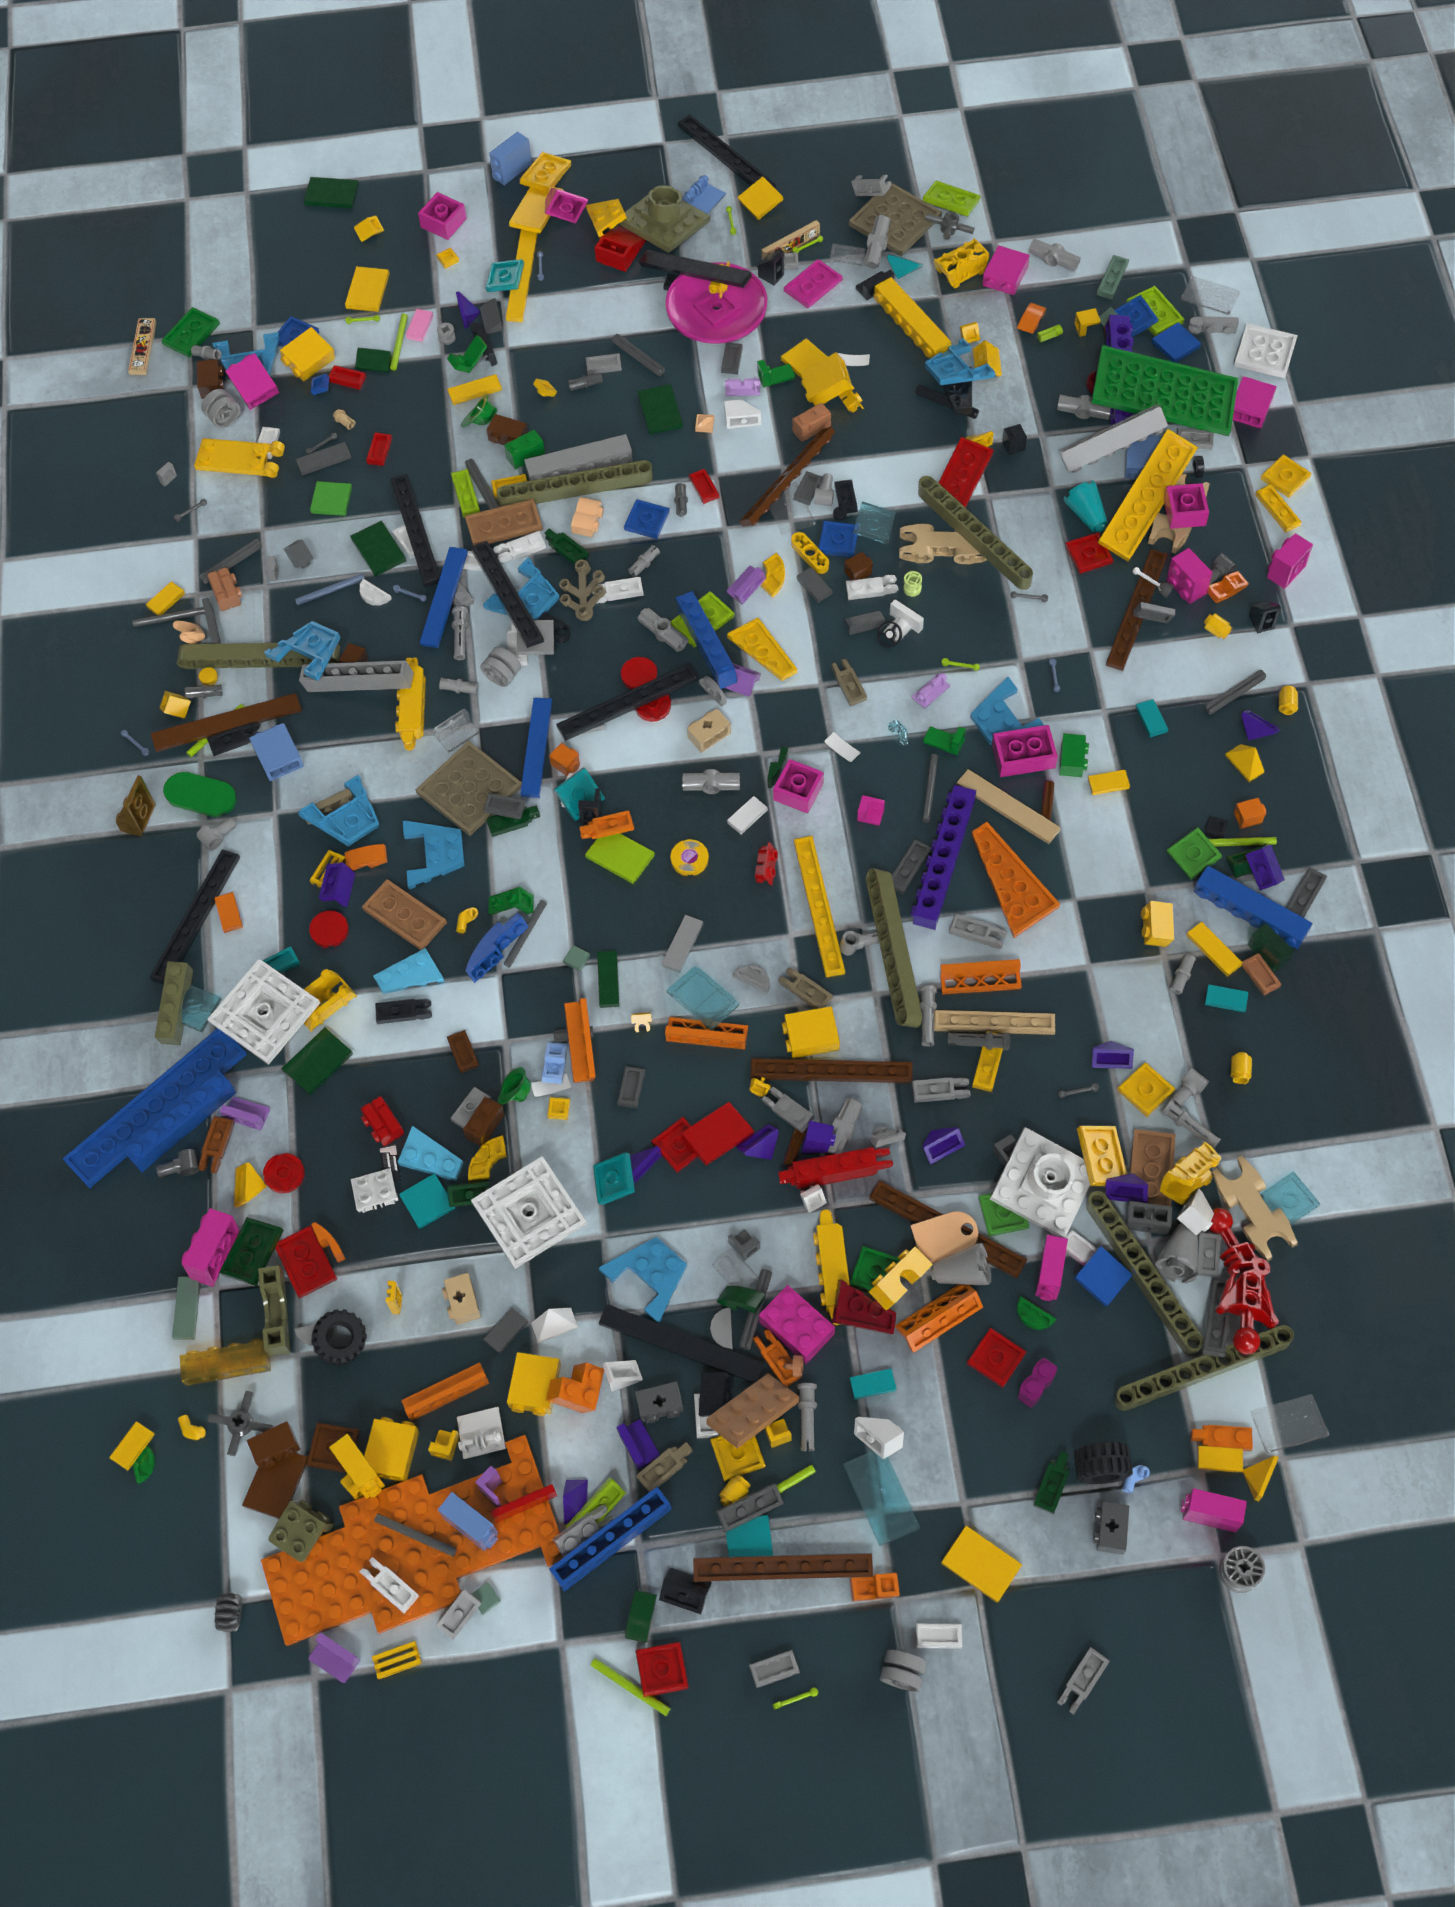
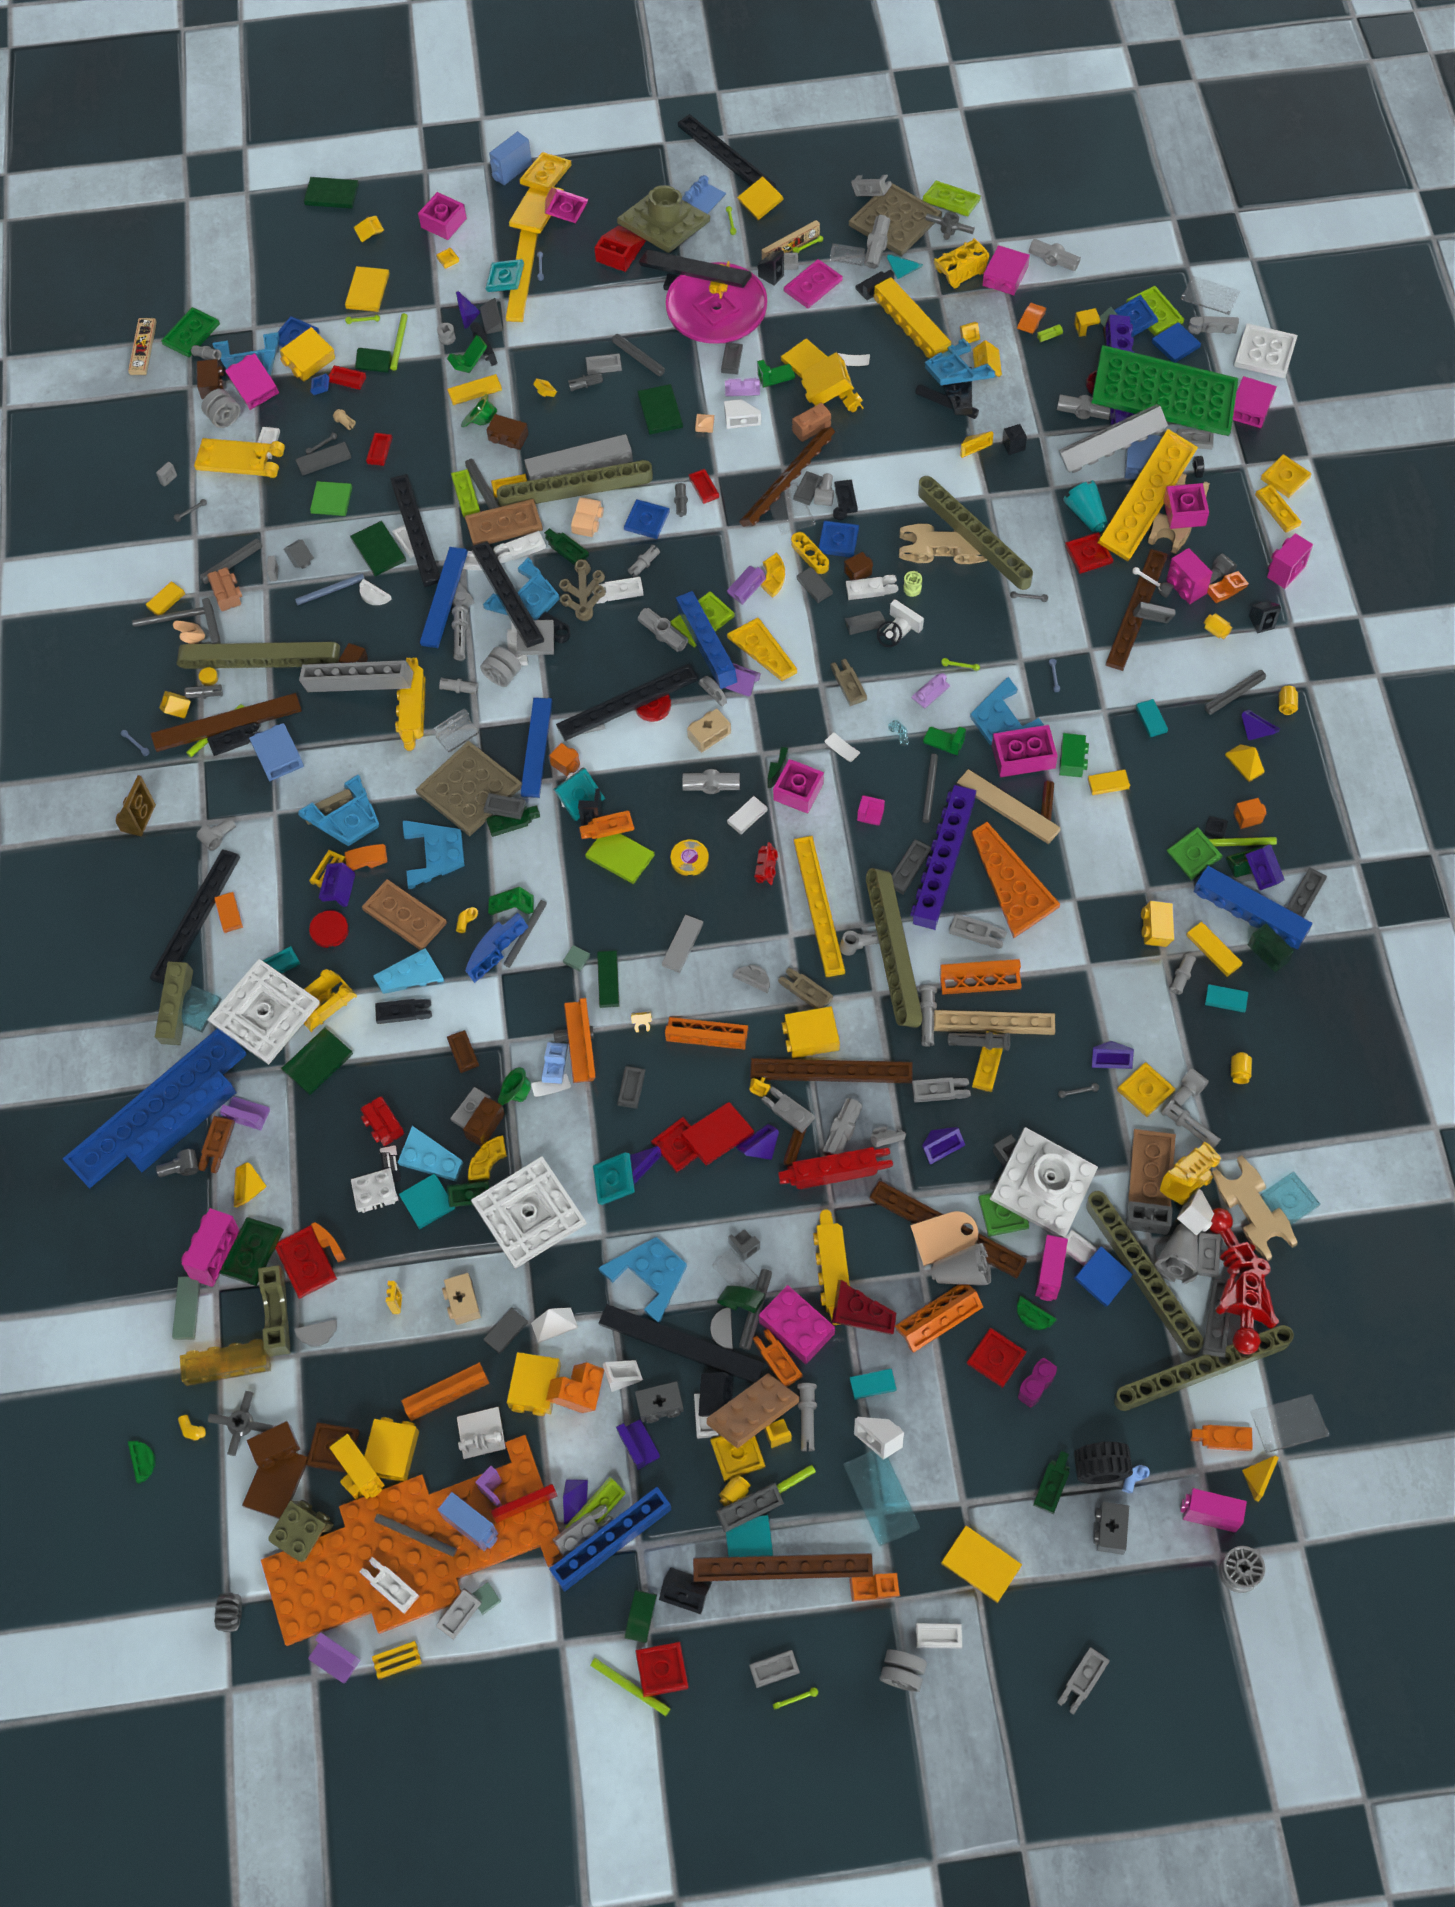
yellow tile [109,1421,155,1471] -> none
green tile [163,772,237,817] -> none
red tile [263,1153,305,1194] -> none
dark azure wing [264,621,341,681] -> none
black tyre [311,1309,367,1366] -> none
sand blue hinge [393,585,427,602] -> none
bright pink tile [406,309,433,342] -> none
yellow panel [428,1430,460,1461] -> none
green brick [504,430,545,470] -> none
yellow tile [547,1097,570,1120] -> none
yellow wing [586,199,627,237] -> none
red tile [621,657,658,690] -> none
dark tan hinge [636,1442,693,1493] -> none
clear light blue piece [666,966,739,1030] -> none
nougat tile [783,1355,804,1377] -> none
white tile [800,1184,827,1213] -> none
dark purple slope [801,1121,836,1154] -> none
green tile [850,1246,900,1293] -> none
clear light blue tile [853,501,896,544] -> none
yellow arch [869,1247,933,1310] -> none
red tile [938,437,994,508] -> none
yellow tile [1077,1126,1127,1186] -> none
sand green tile [1096,255,1129,300] -> none
dark purple slope [1106,1173,1148,1203] -> none
yellow tile [1197,1446,1243,1473] -> none
nougat tile [1242,953,1281,996] -> none

